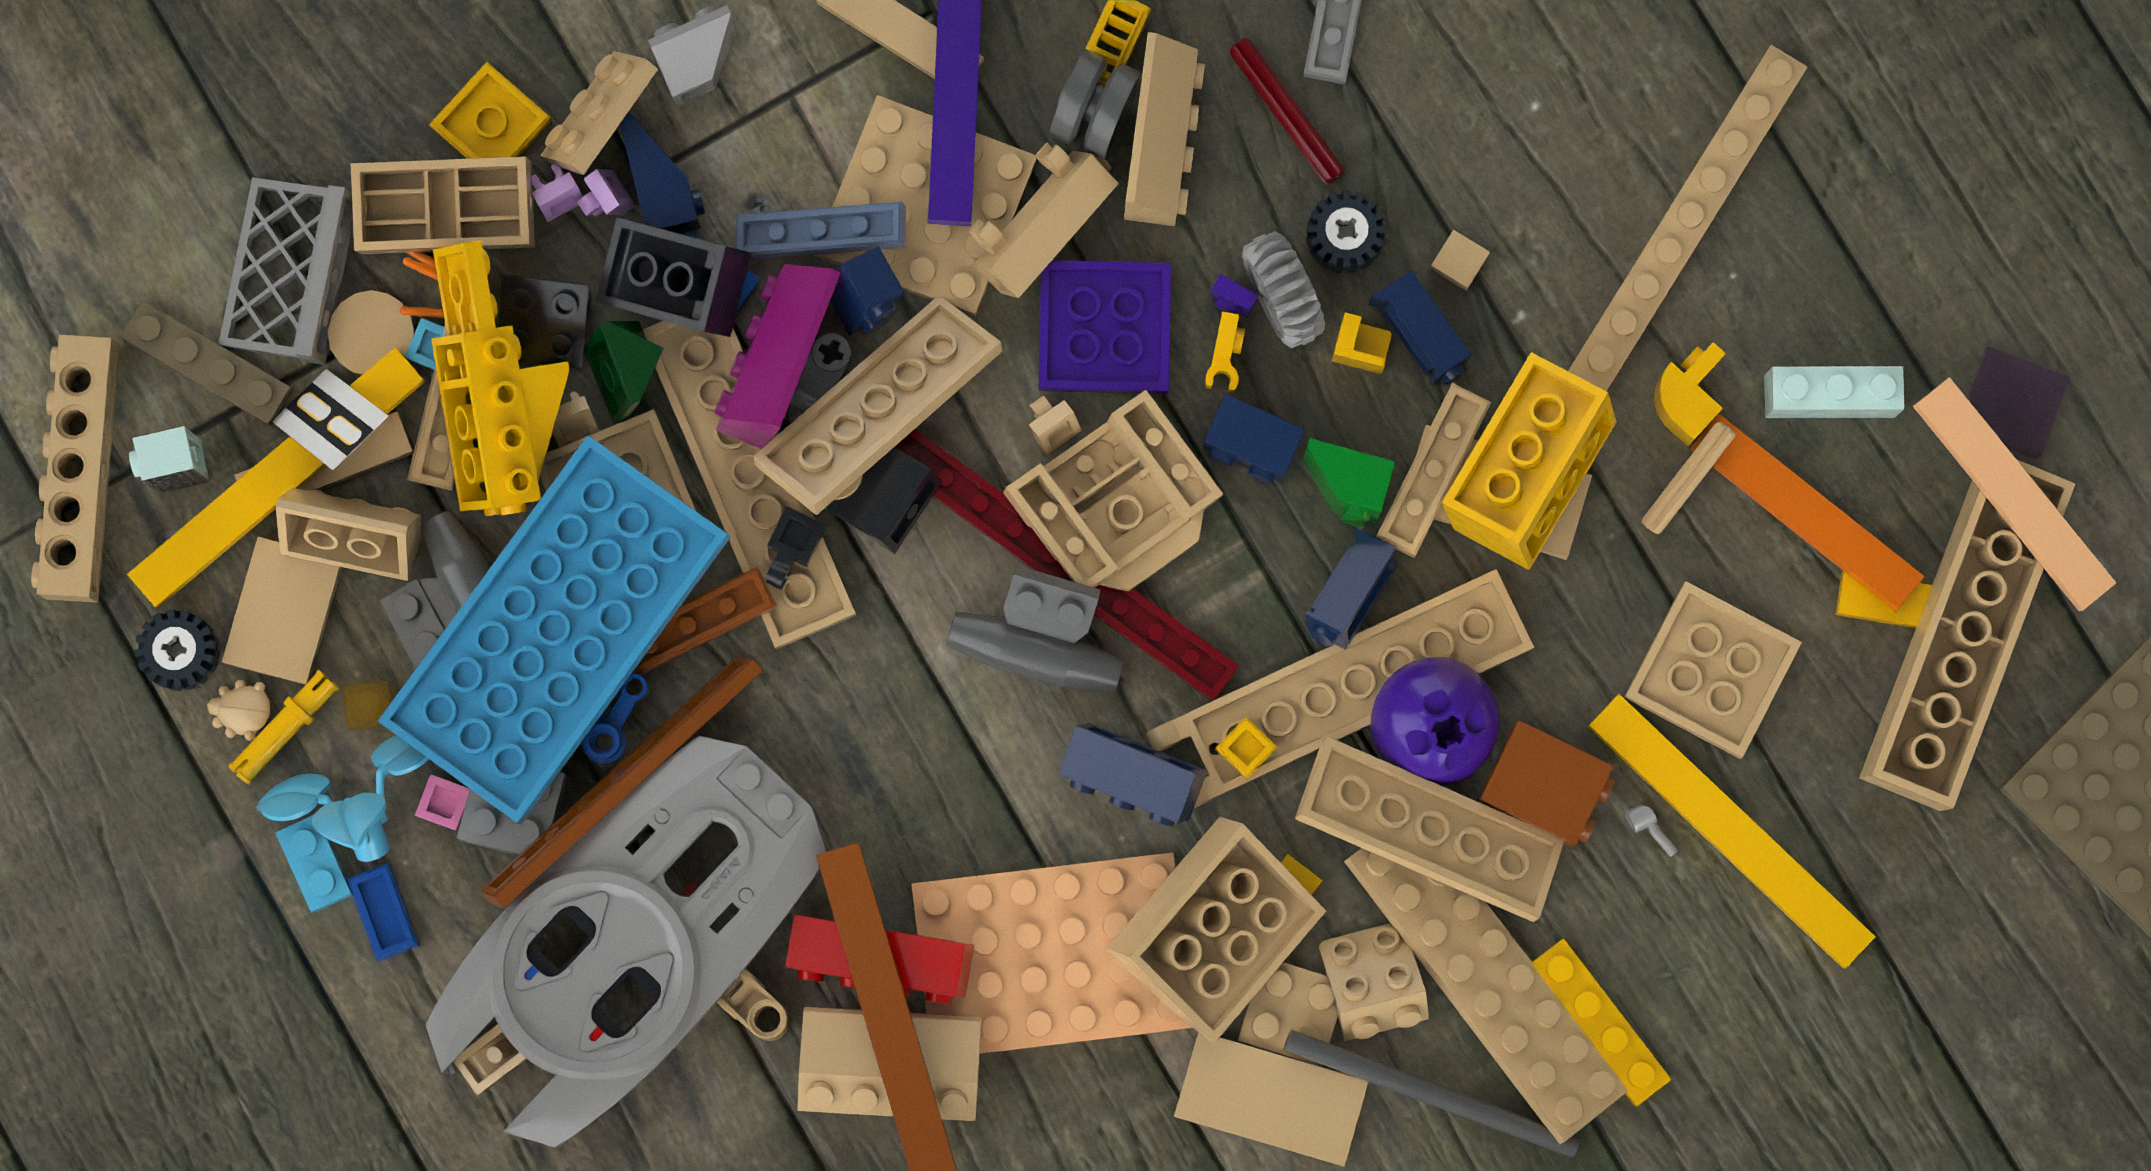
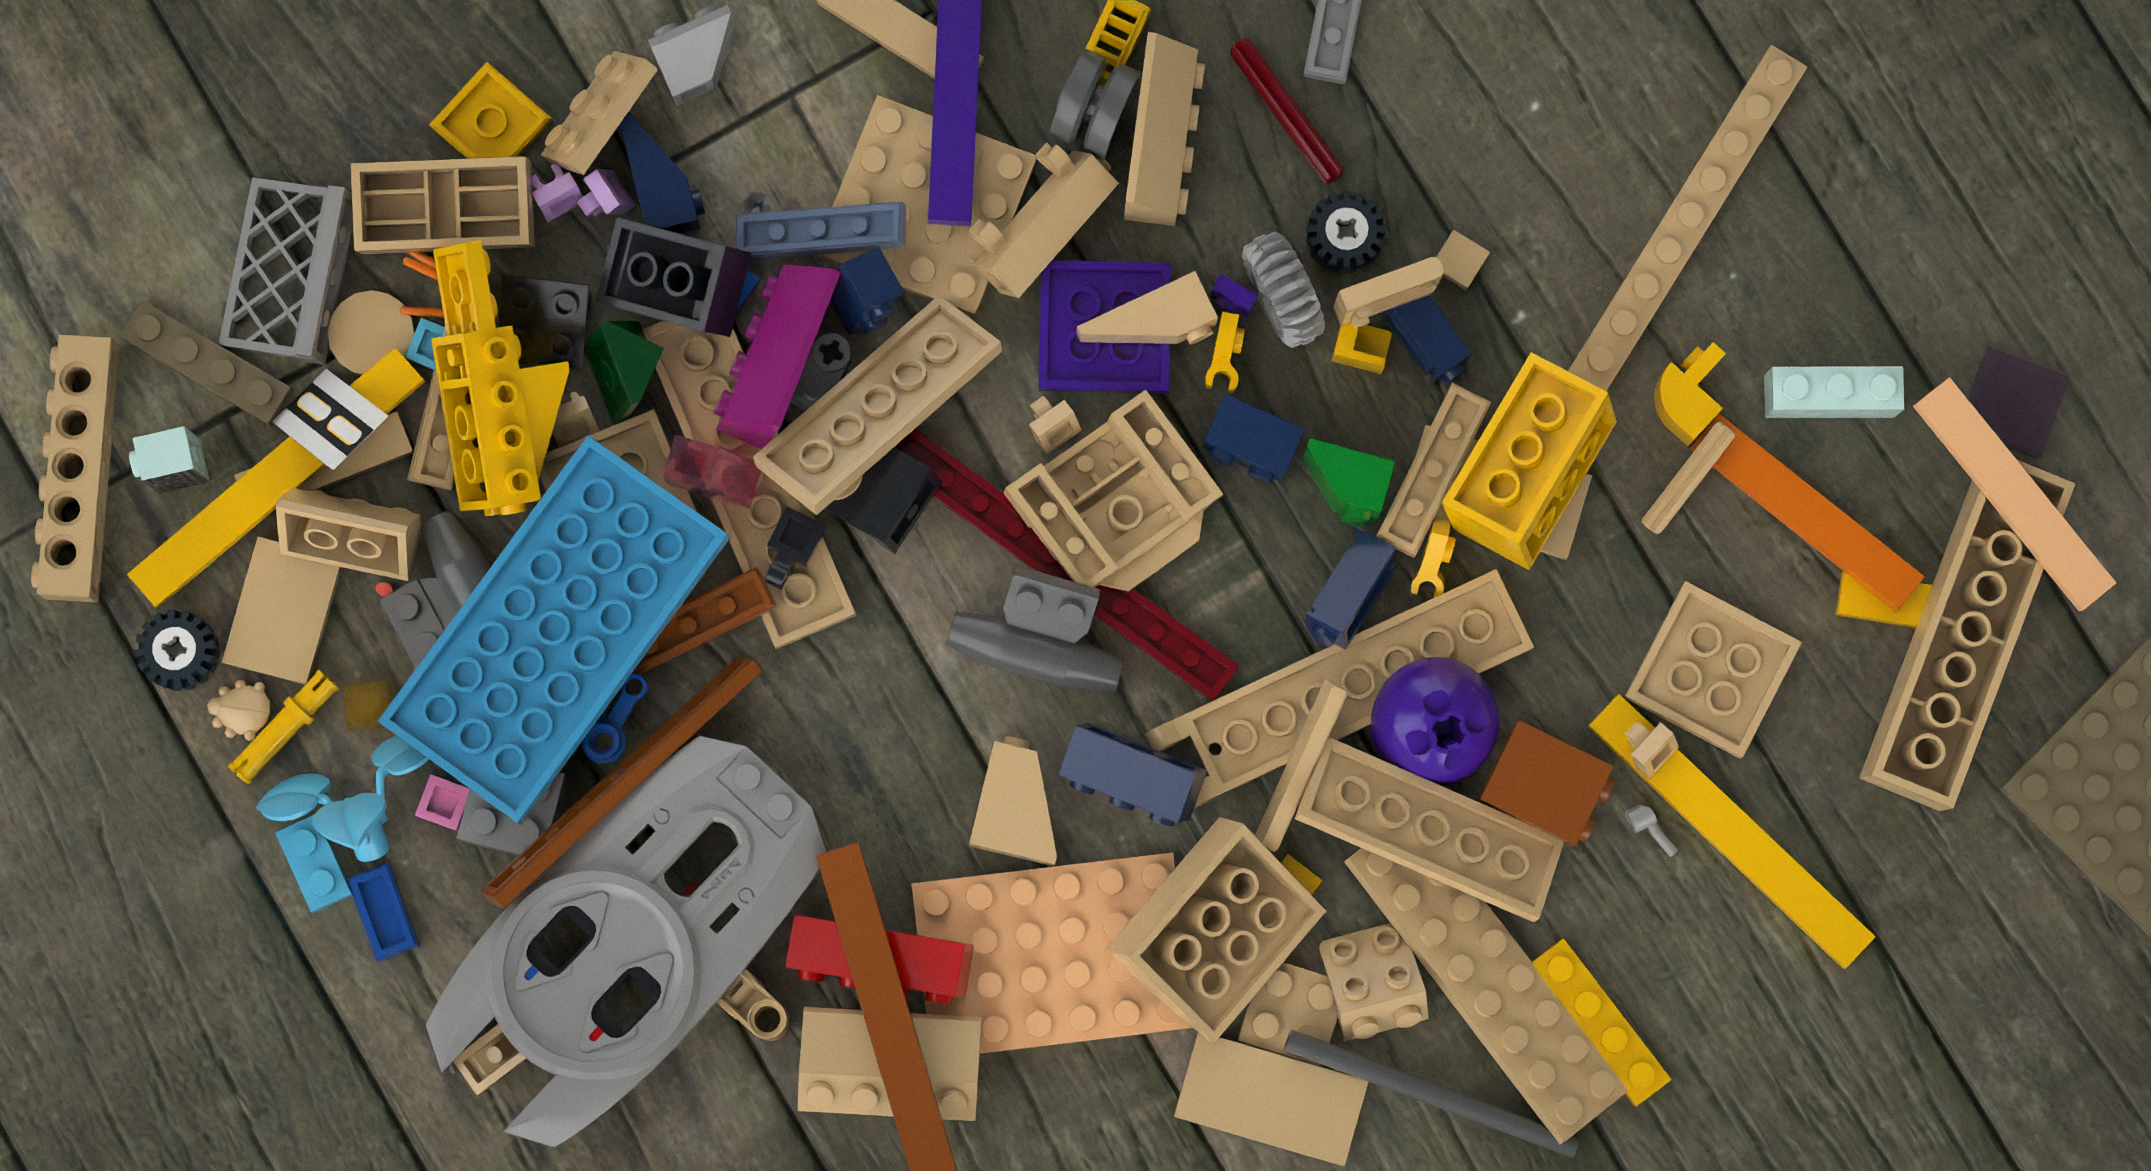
yellow tile [1215,717,1278,780] -> none
none -> coral piece [375,581,393,596]
none -> clear pink slope [662,435,762,509]
none -> tan slope [969,736,1057,867]
none -> tan slope [1076,271,1218,344]
none -> tan tile [1255,678,1348,852]
none -> tan container [1333,257,1444,329]
none -> yellow plate [1411,517,1456,598]
none -> tan tile [1625,721,1679,779]

